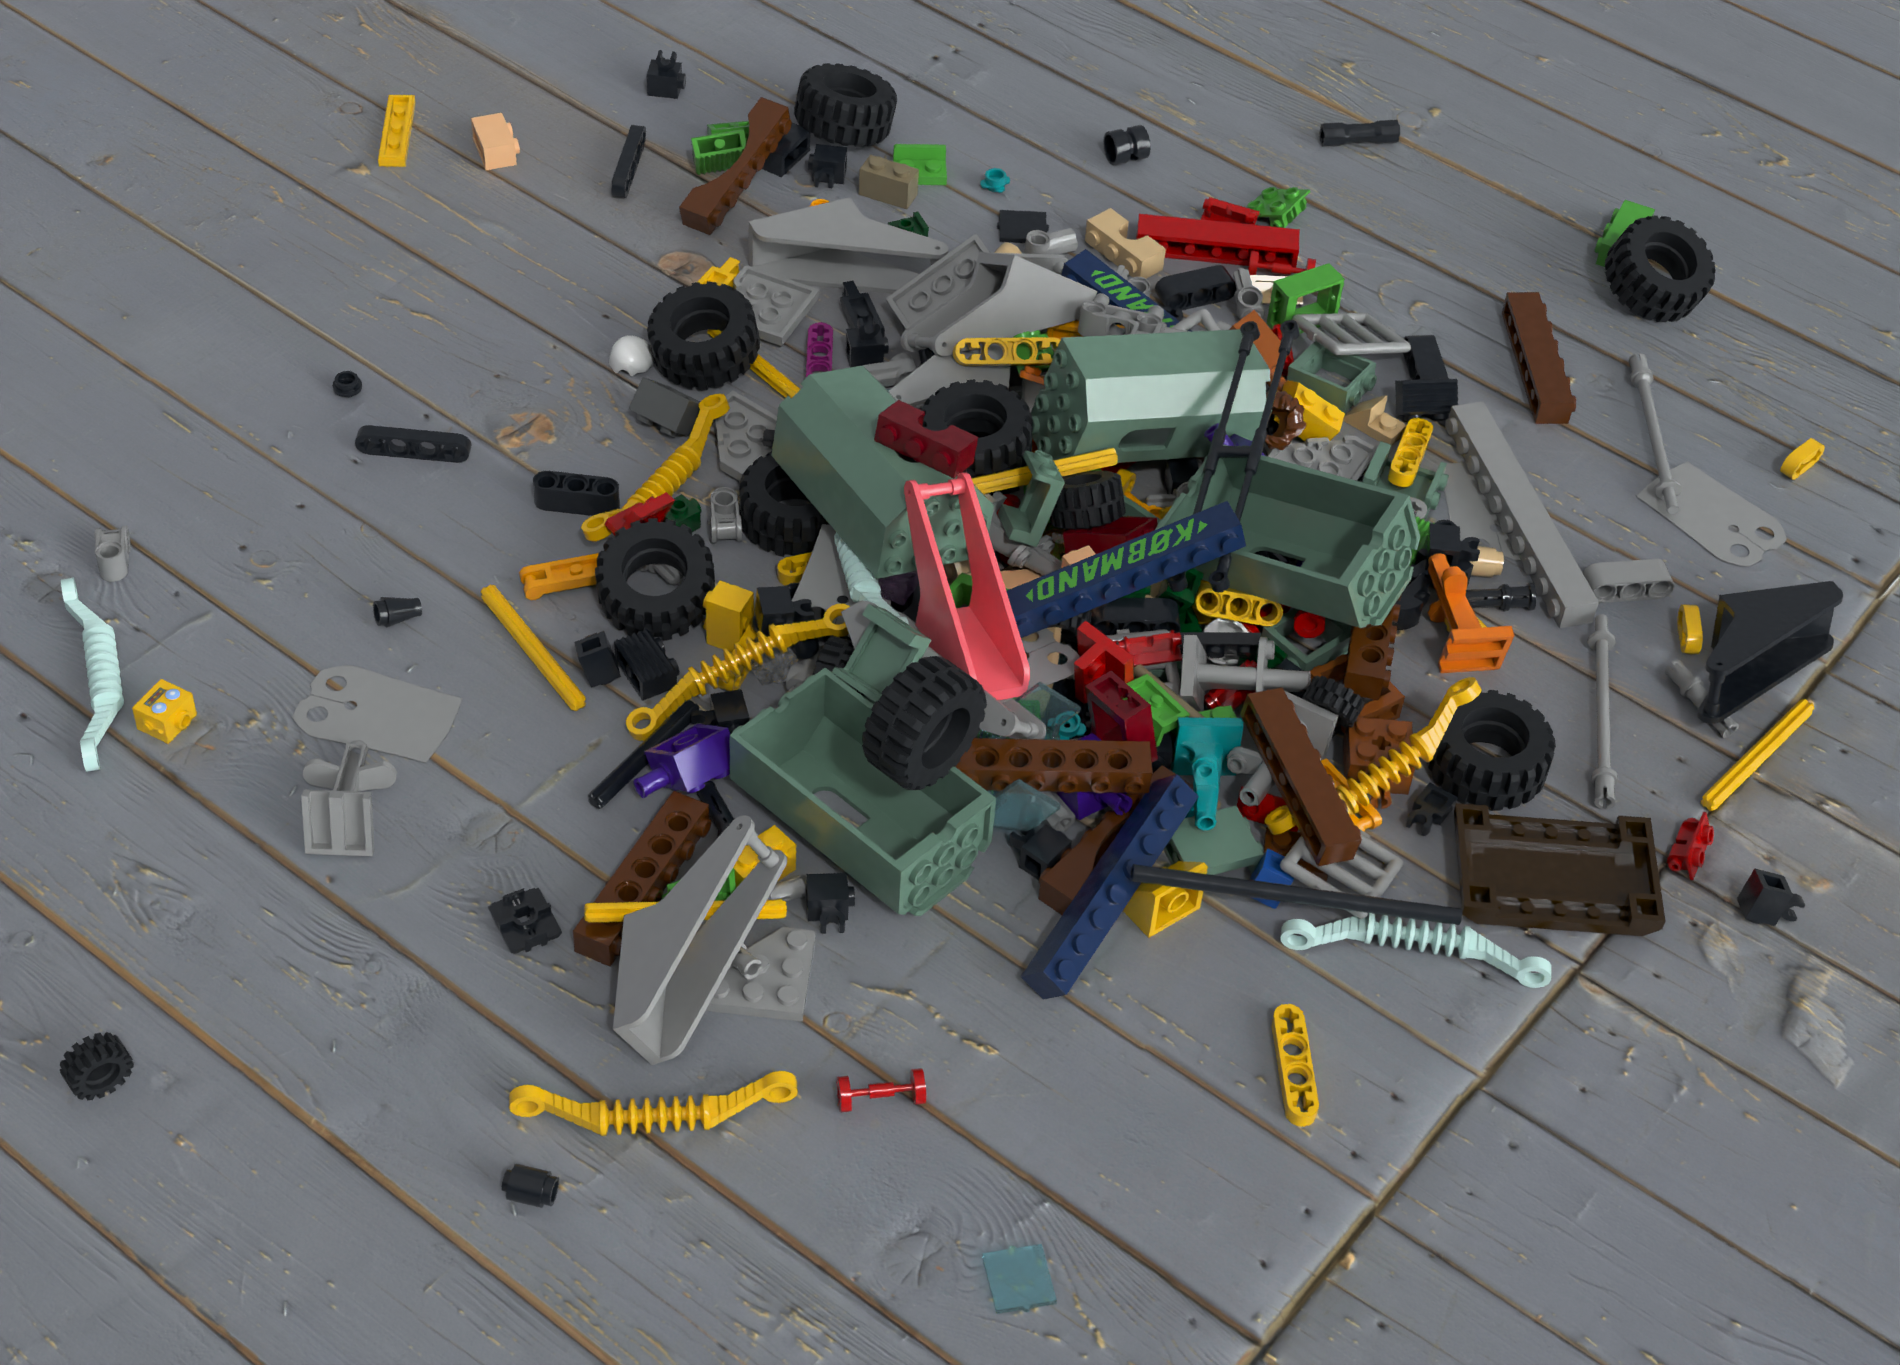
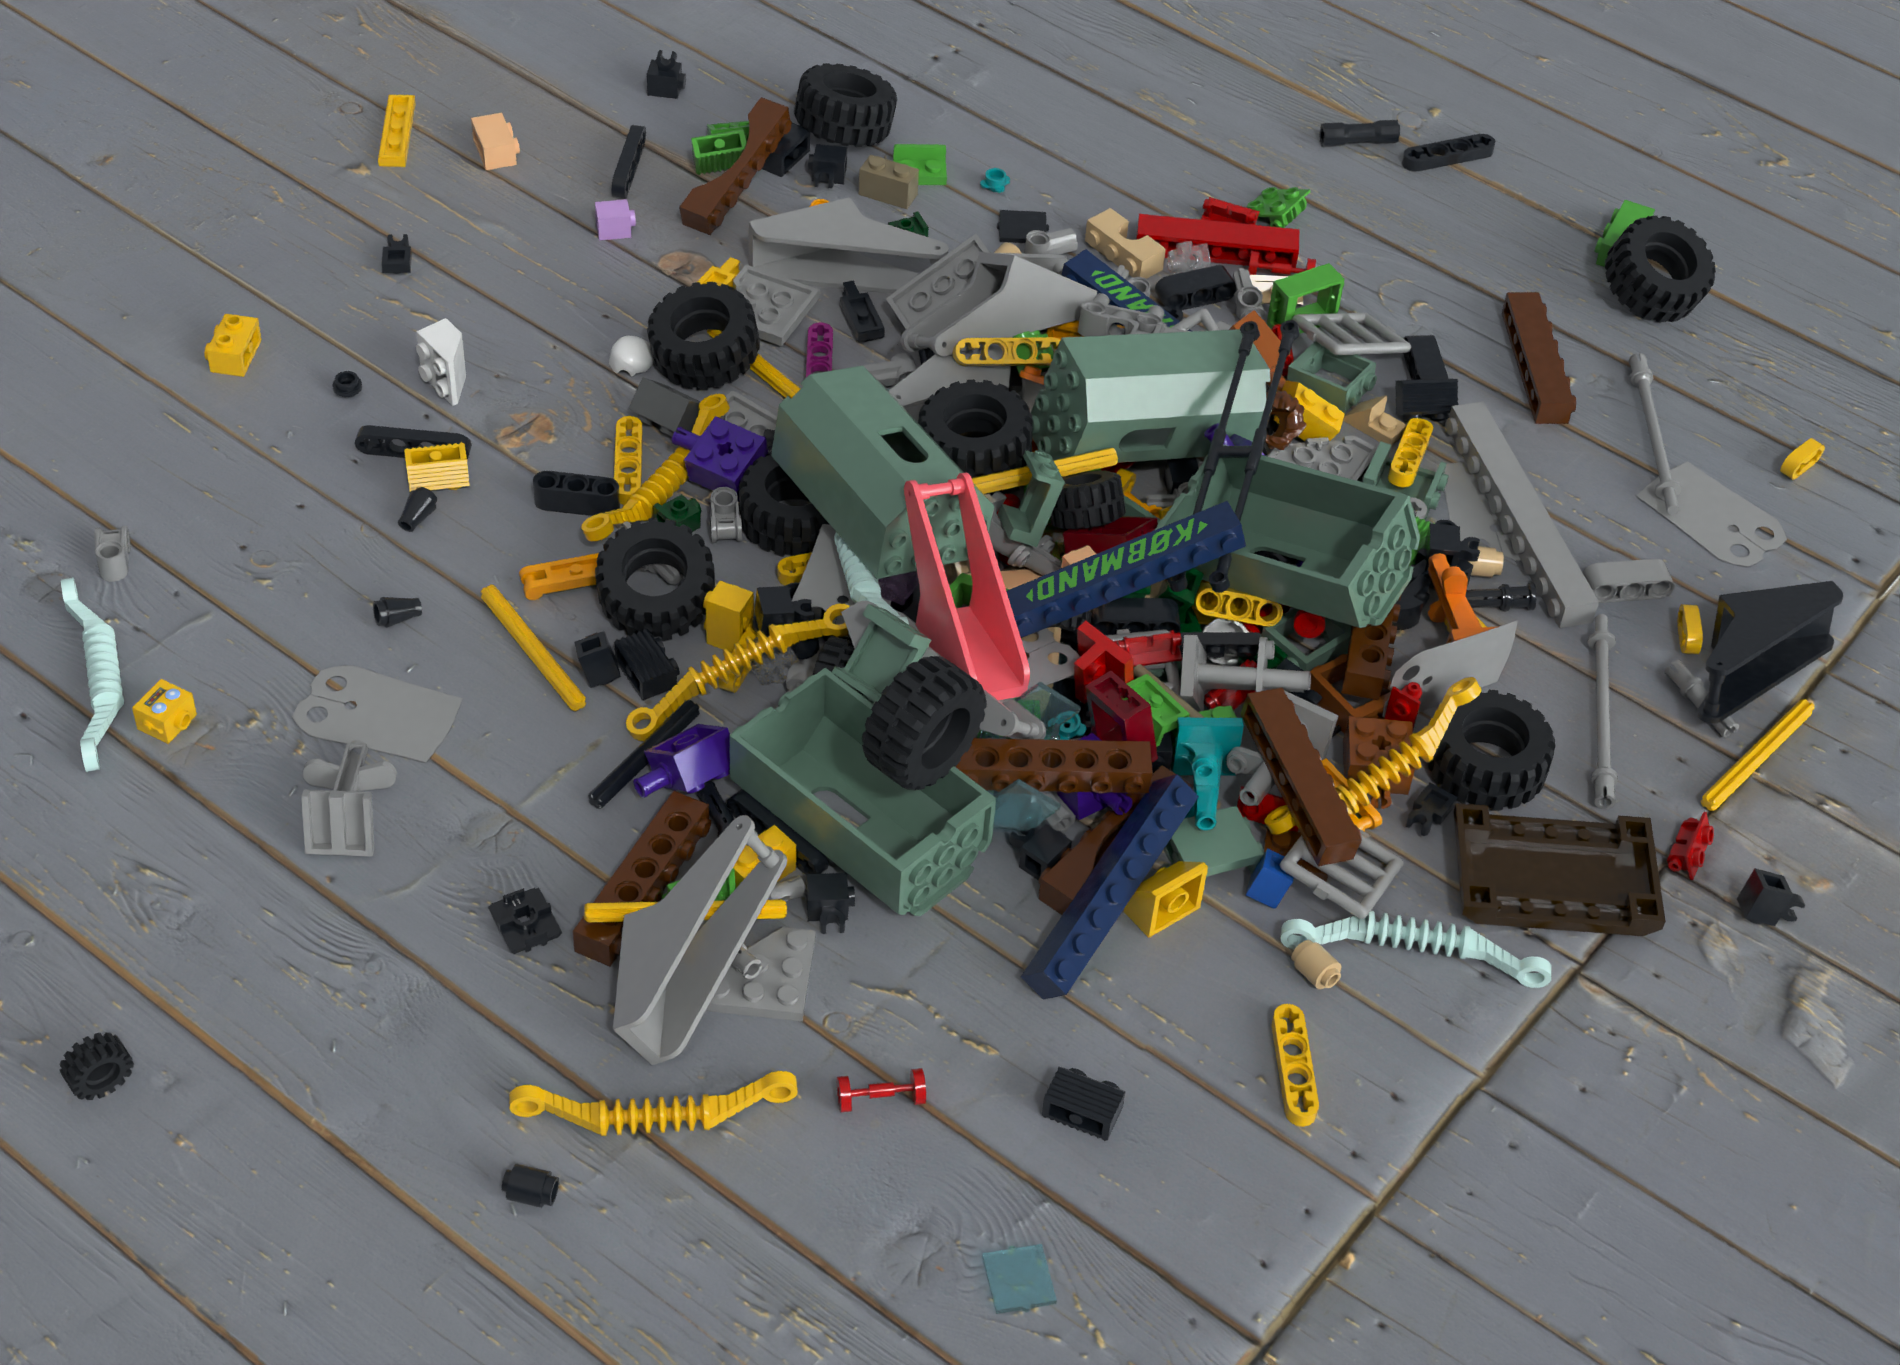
red bracket [604,492,675,536] -> none
black brick [691,689,750,735] -> none
black brick [845,317,889,368] -> none
dark red arch [874,400,978,479] -> none
black wheel [1103,125,1151,165] -> none
black piece [1130,864,1462,925] -> none
black tyre [1302,676,1365,728] -> none
none -> yellow brick [204,314,262,377]
none -> black plate [381,234,412,274]
none -> black cone [398,487,437,532]
none -> yellow brick [404,442,470,492]
none -> white slope [416,318,466,406]
none -> lavender brick [595,199,636,241]
none -> yellow beam [614,416,643,505]
none -> dark purple brick [672,416,769,502]
none -> black beam [727,789,829,876]
none -> black brick [1042,1066,1126,1141]
none -> clear brick [1167,241,1211,275]
none -> tan brick [1291,940,1342,989]
none -> light grey piece [1382,620,1518,718]
none -> red hinge [1384,682,1422,730]
none -> black beam [1402,134,1496,172]

